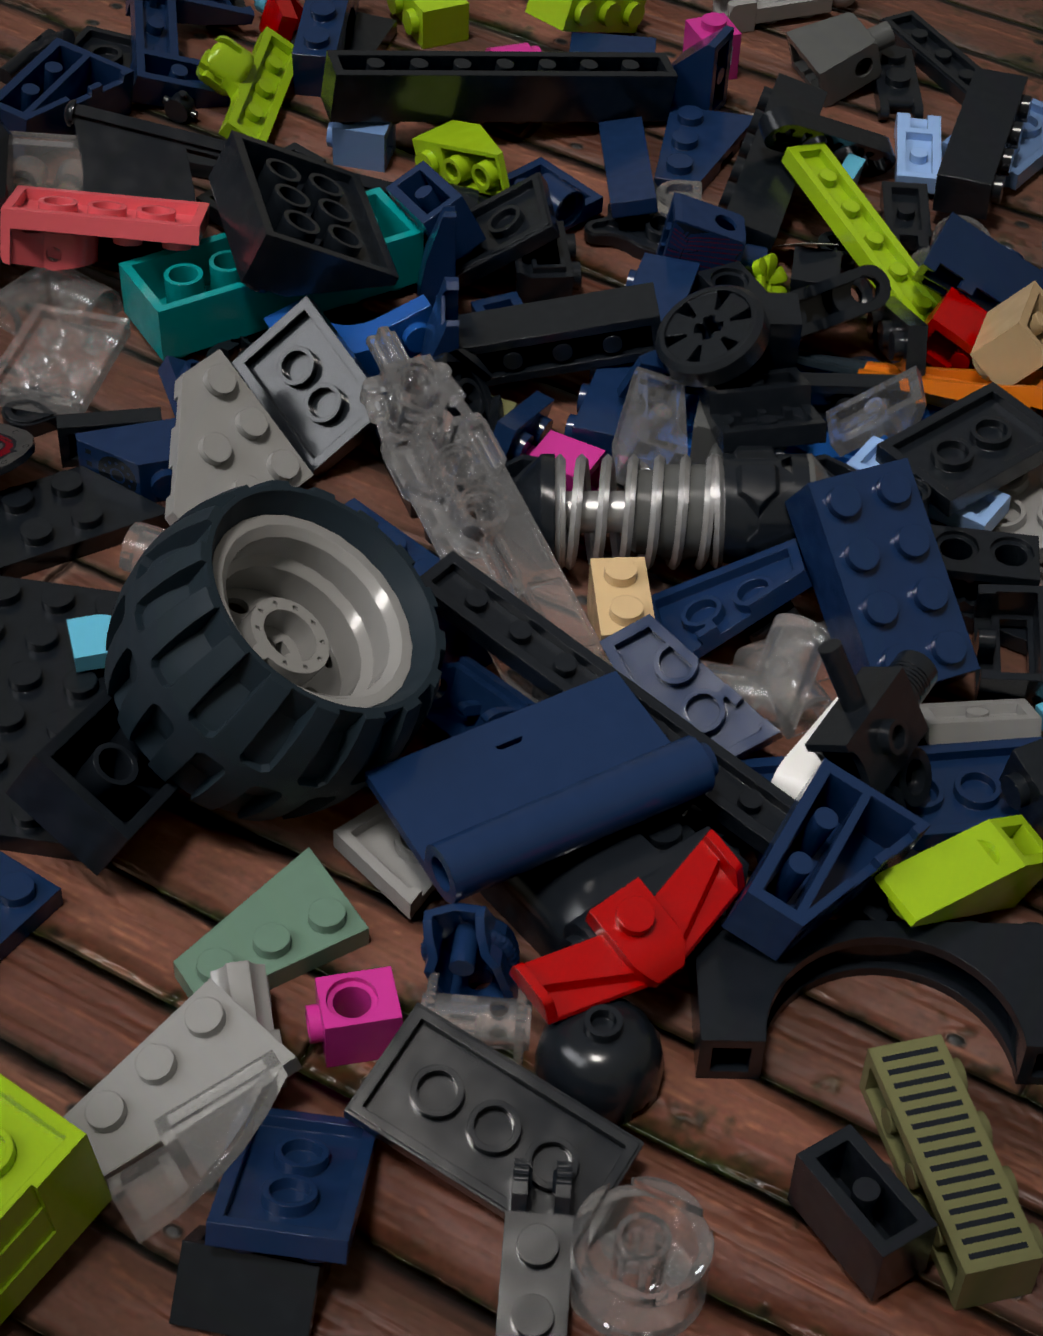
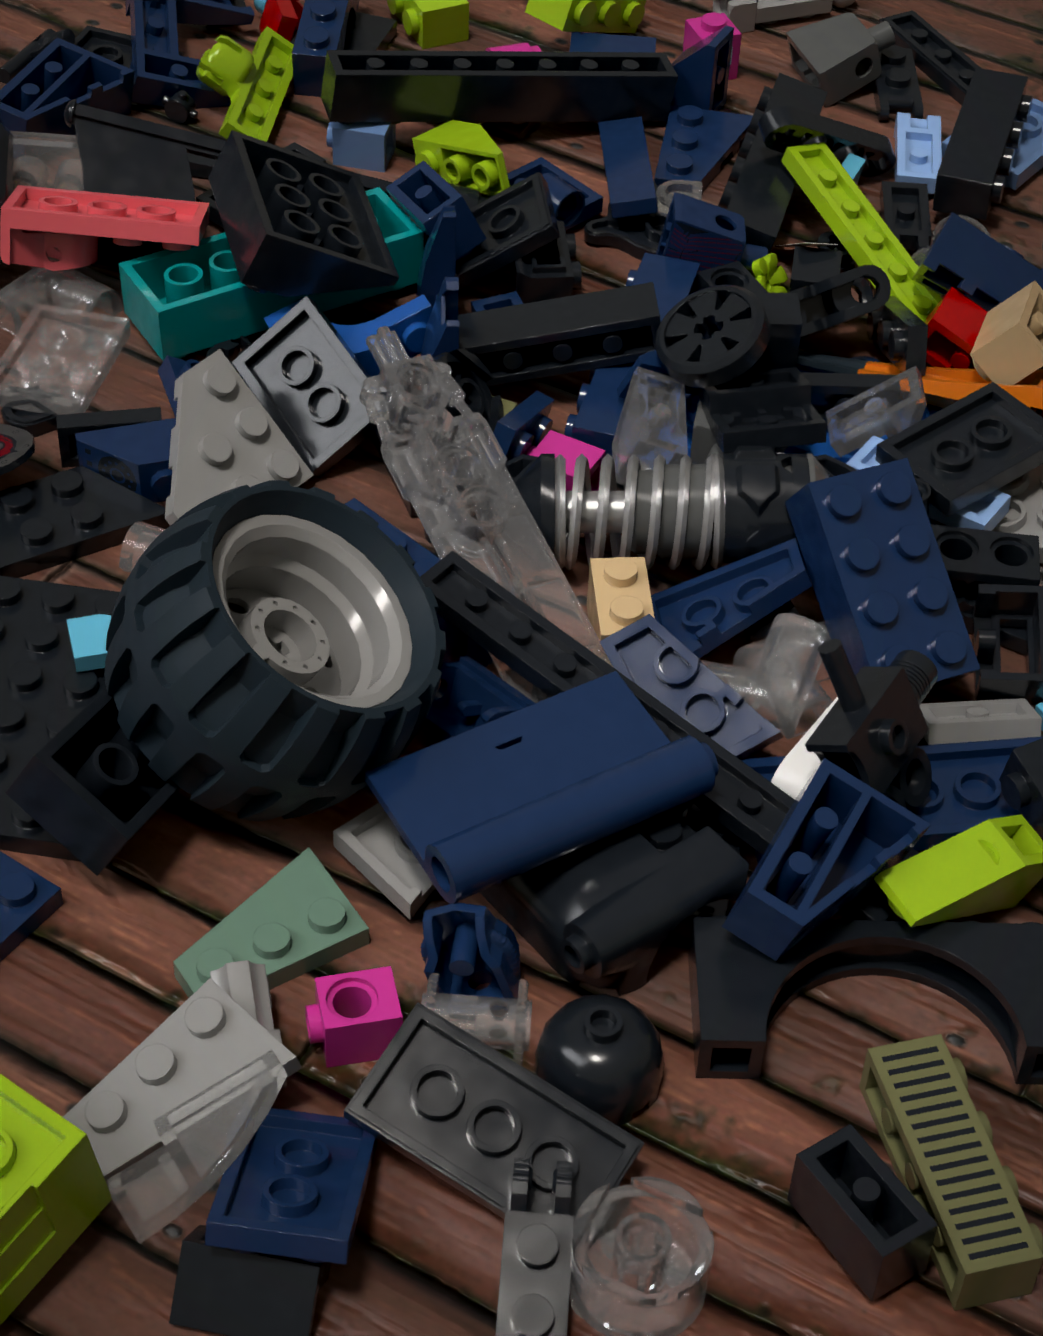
red plate [509,829,745,1025] -> none

